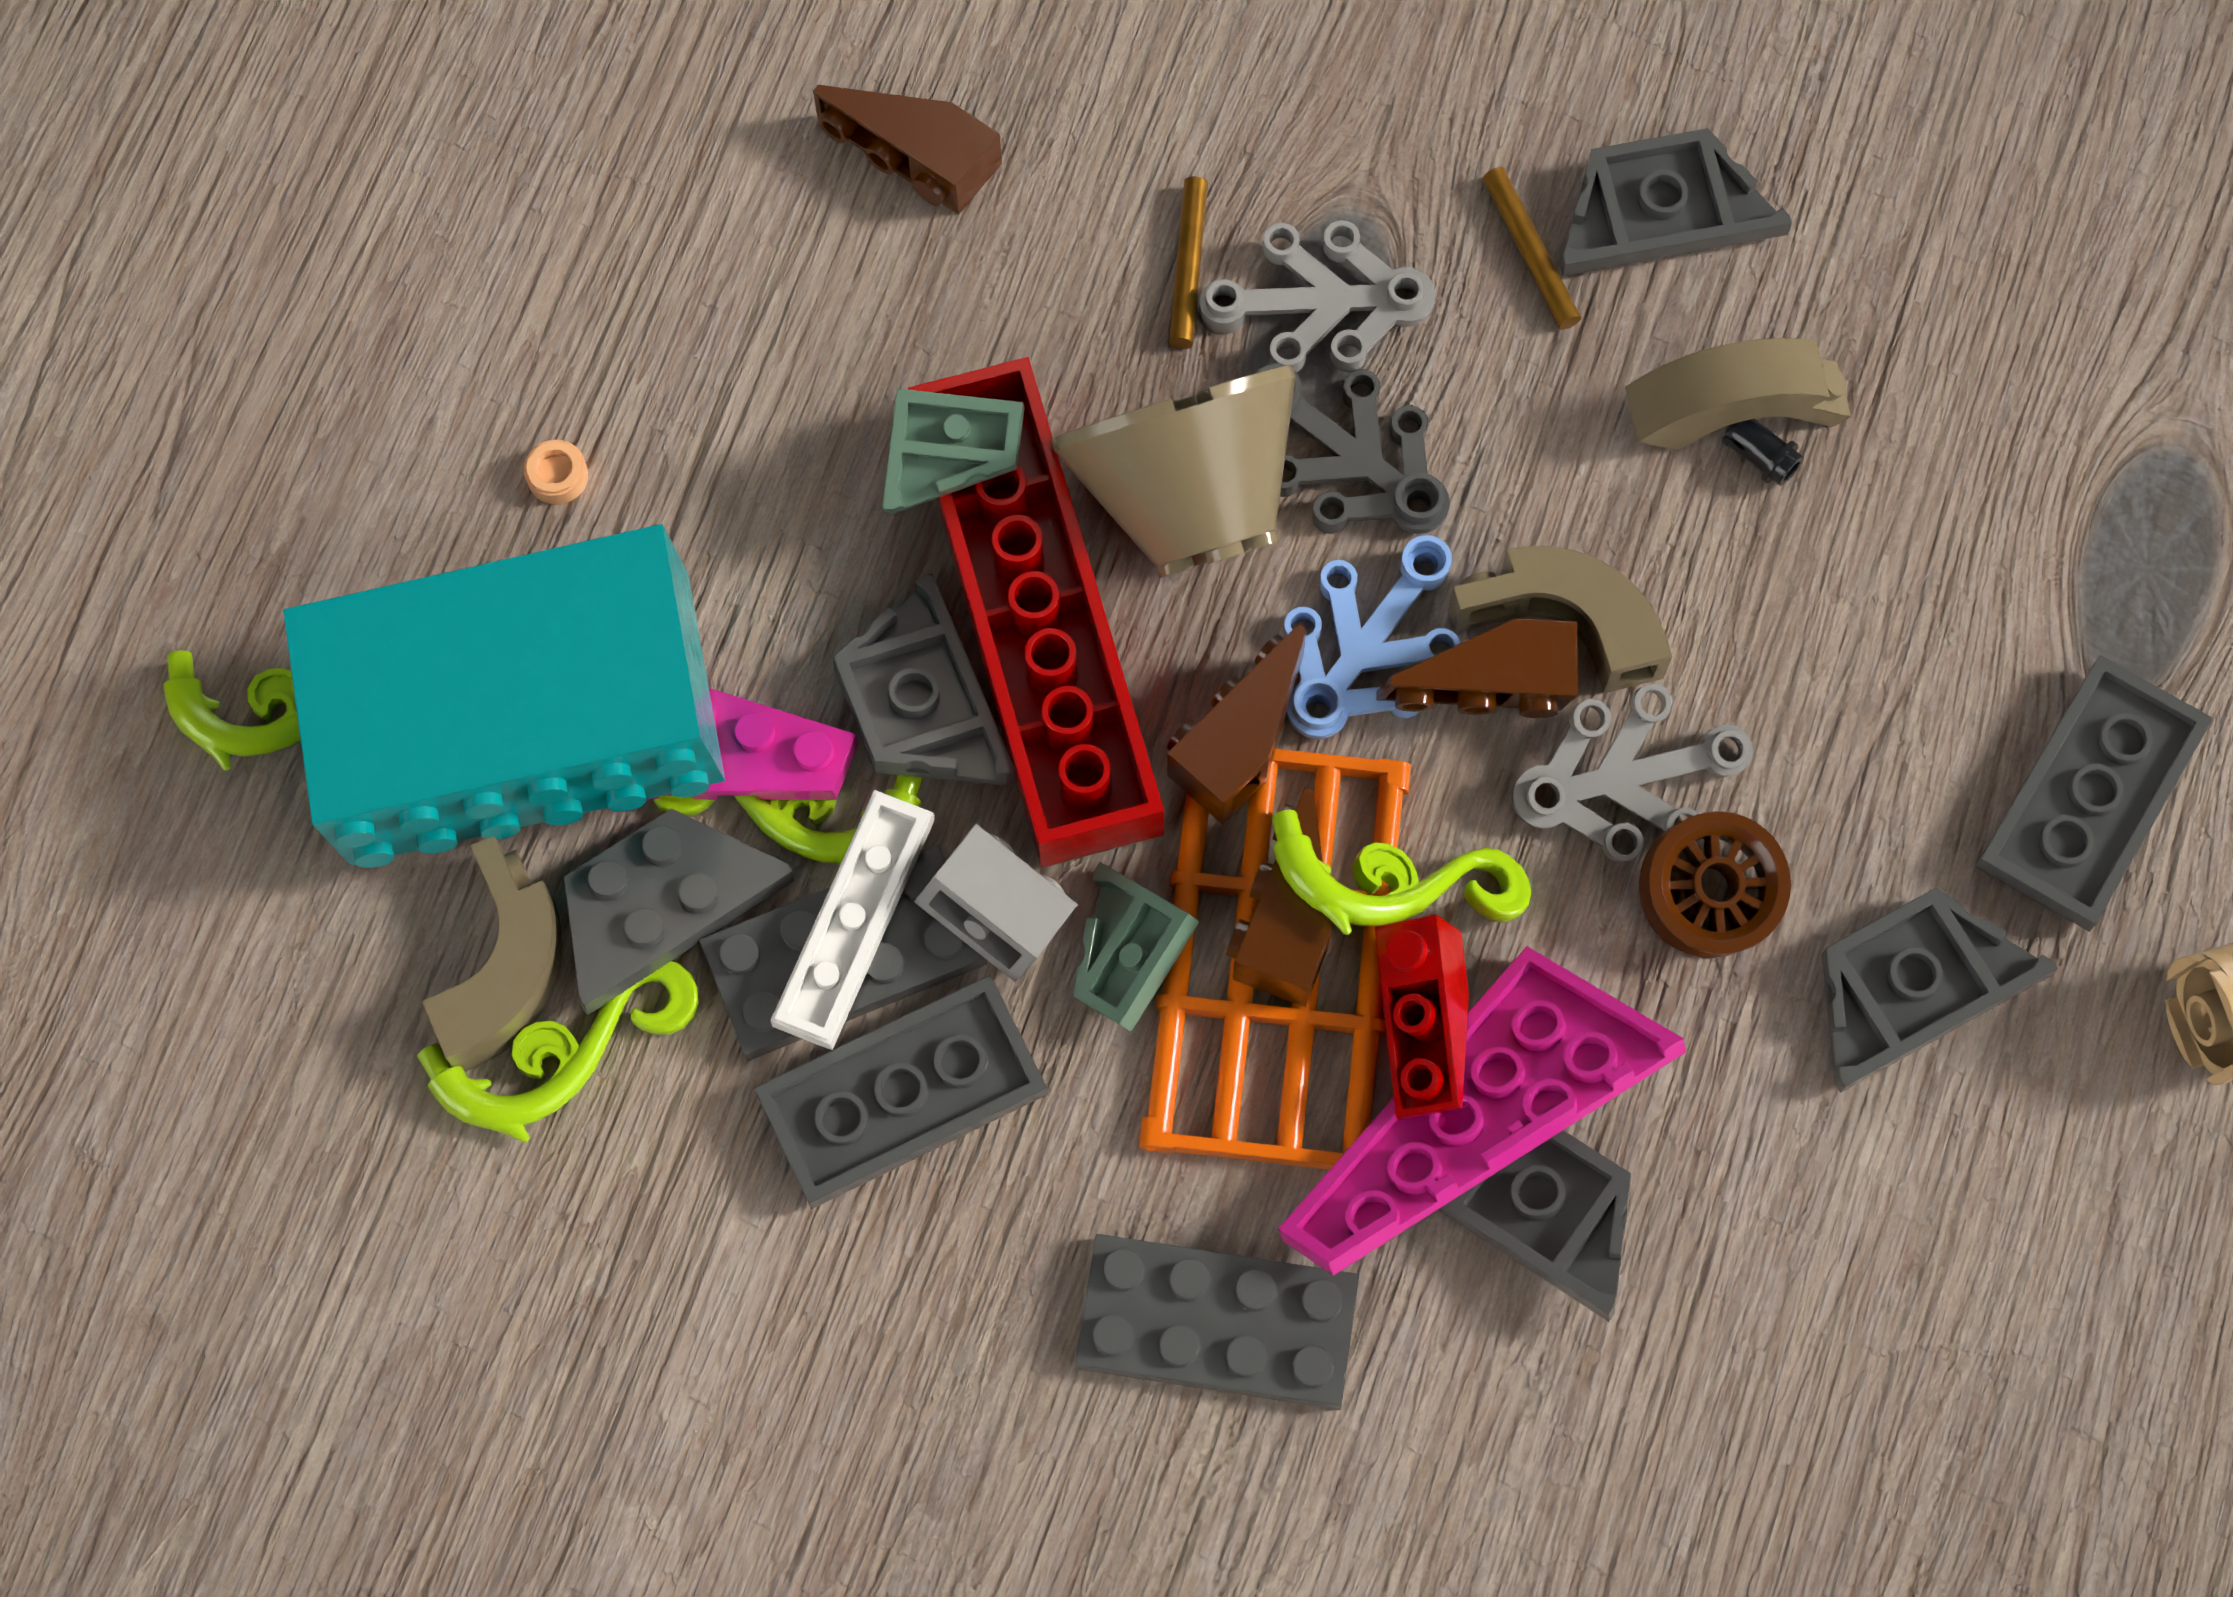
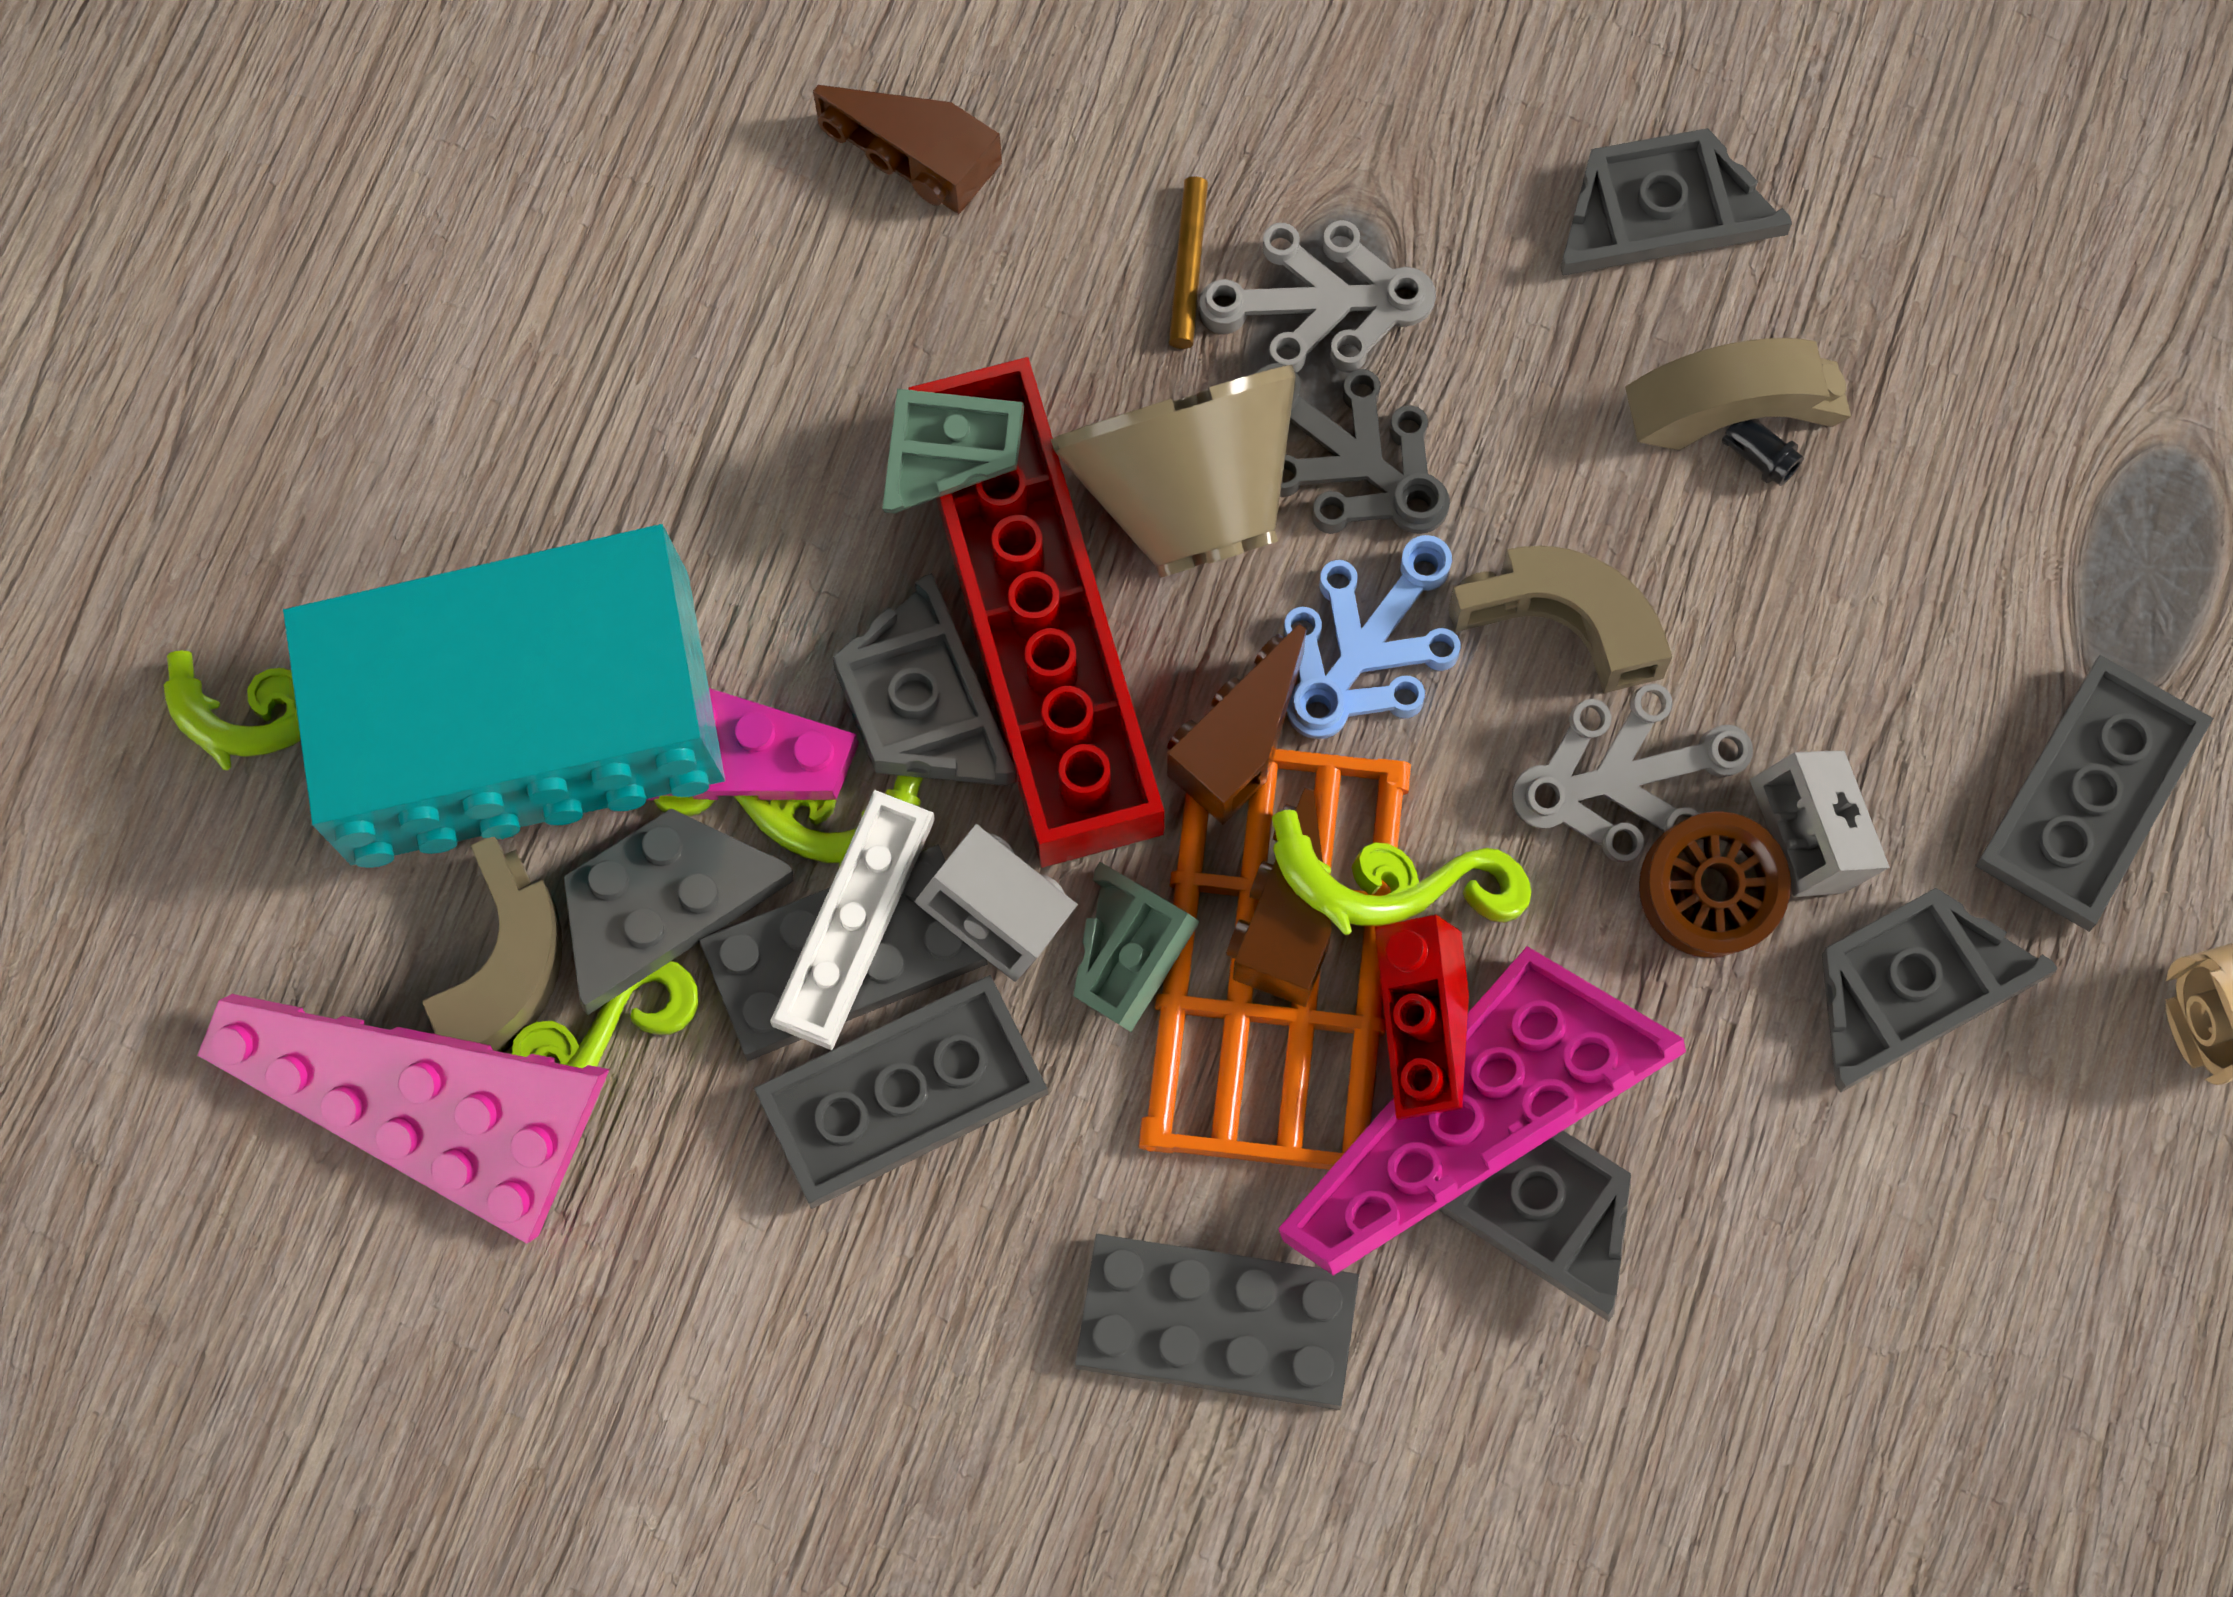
light nougat tile [524,440,588,505] -> none
reddish brown slope [1376,618,1578,718] -> none
pearl gold bar [1482,167,1581,330] -> none
none -> wing [197,994,610,1244]
none -> light grey brick [1749,751,1890,897]

